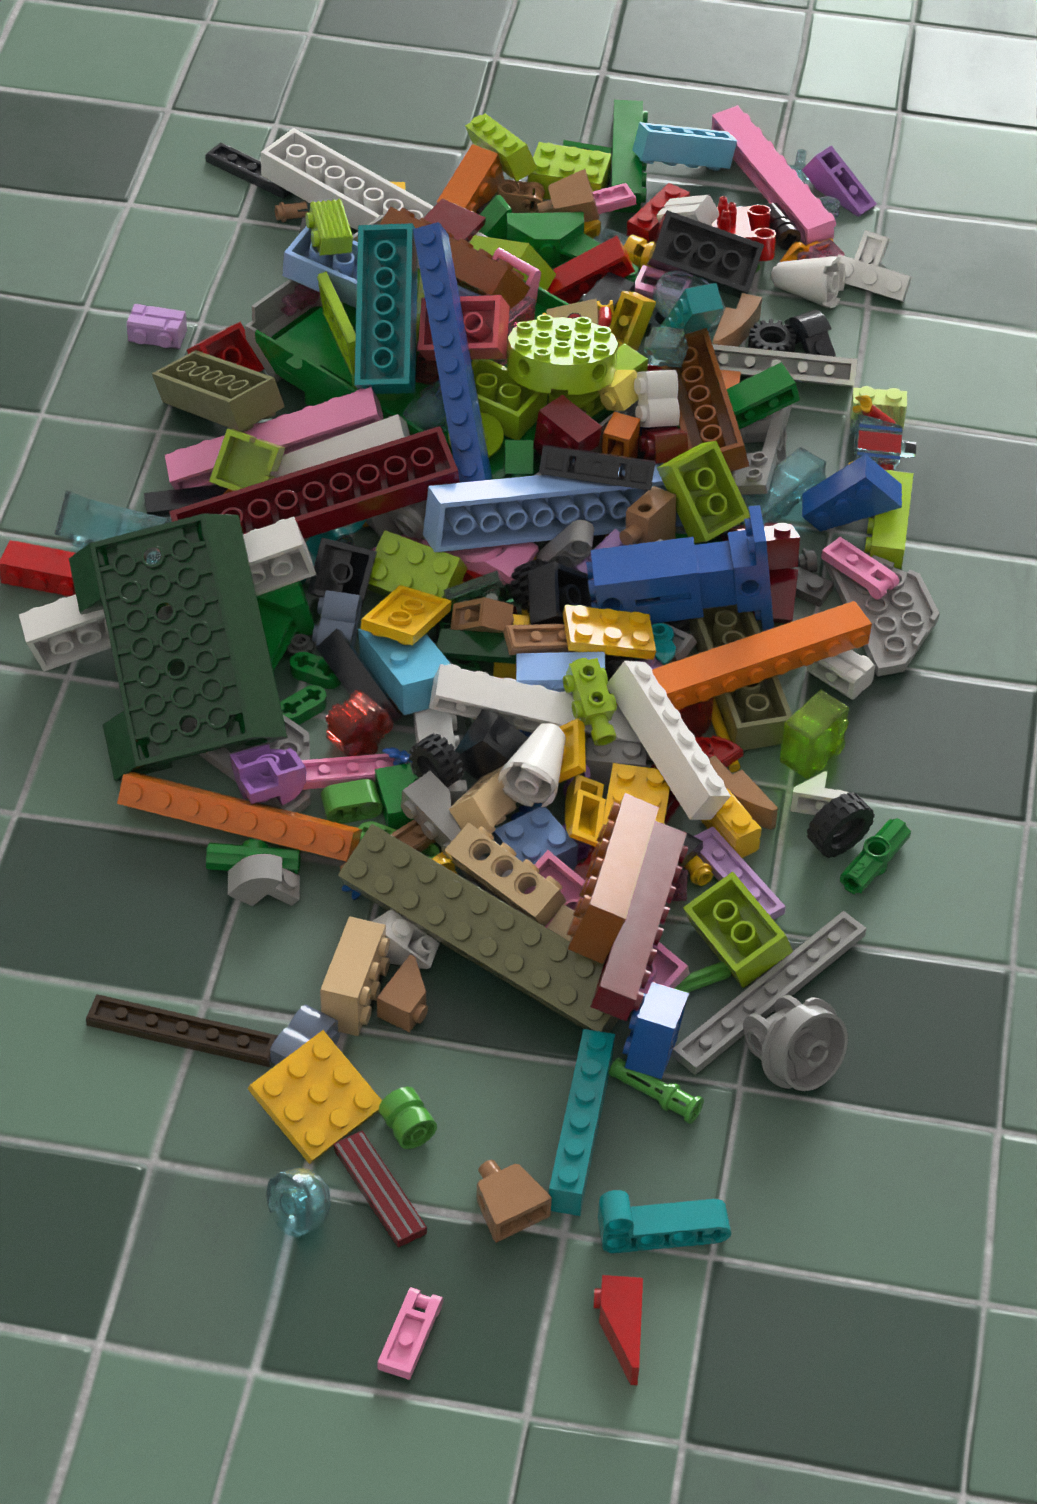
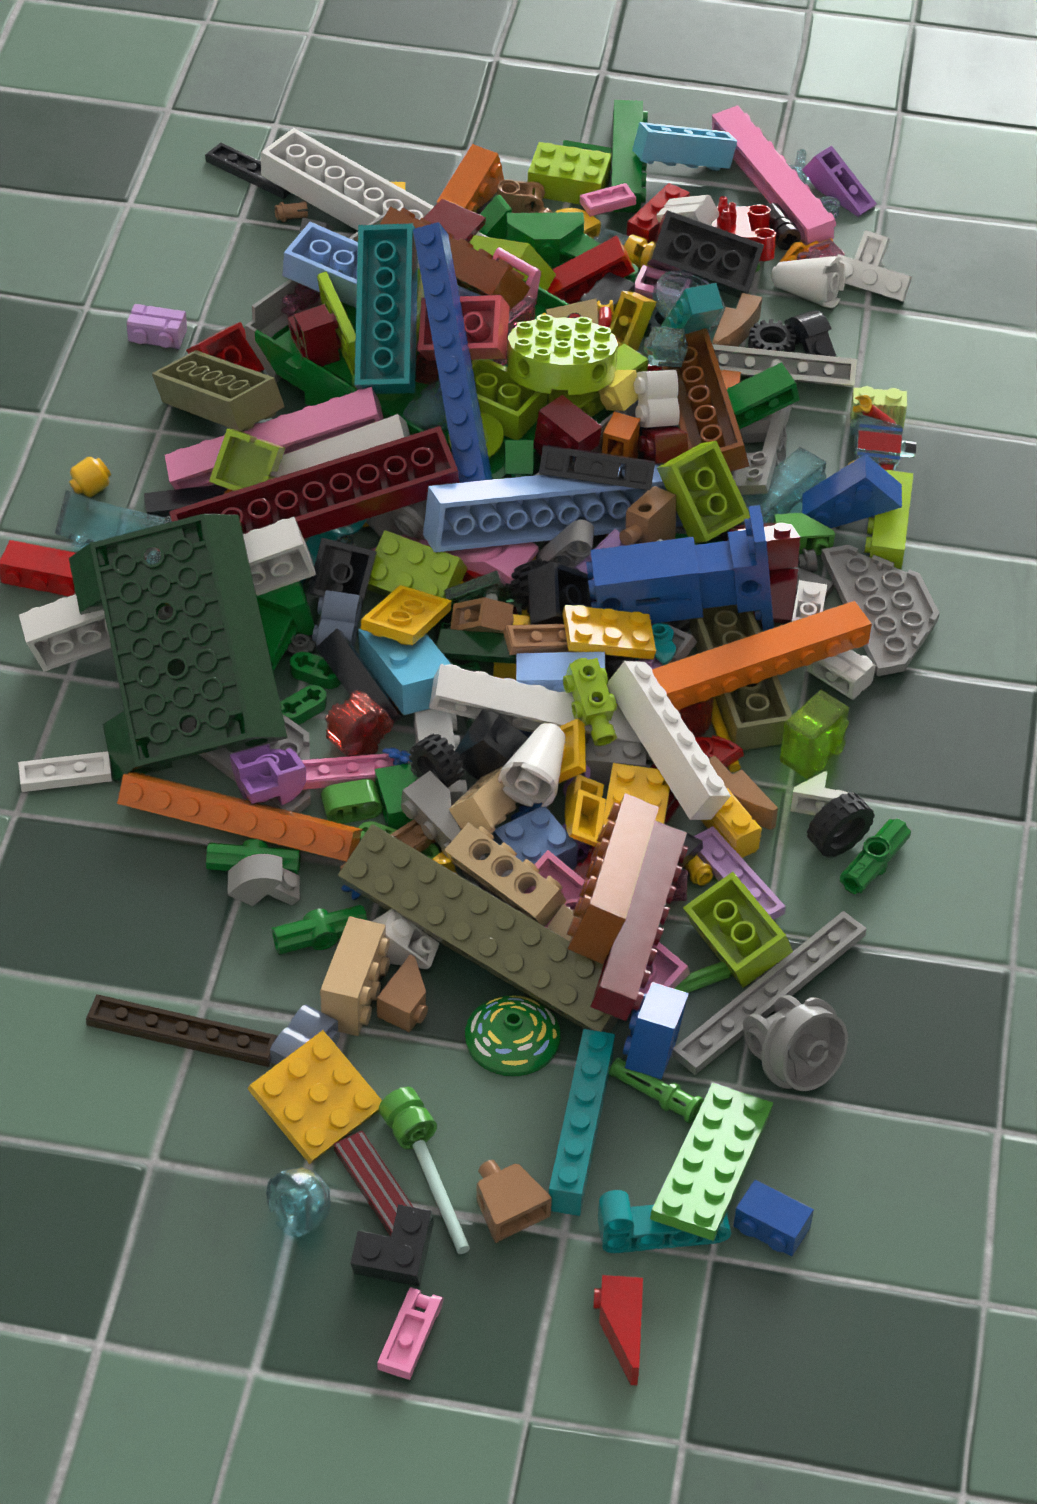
lime brick [306,199,353,256] -> none
lime brick [465,113,538,182] -> none
medium nougat torso [537,169,600,222] -> none
bright pink plate [821,537,899,600] -> none
none -> white plate [18,751,112,792]
none -> yellow head [69,457,111,498]
none -> green piece [272,905,368,954]
none -> dark red brick [287,304,342,367]
none -> black brick [350,1204,434,1286]
none -> light aqua bar [413,1140,470,1254]
none -> green dish [465,995,560,1076]
none -> plate [650,1083,773,1241]
none -> blue brick [733,1180,814,1256]
none -> bright green slope [773,513,835,555]
none -> white slope [792,580,827,622]

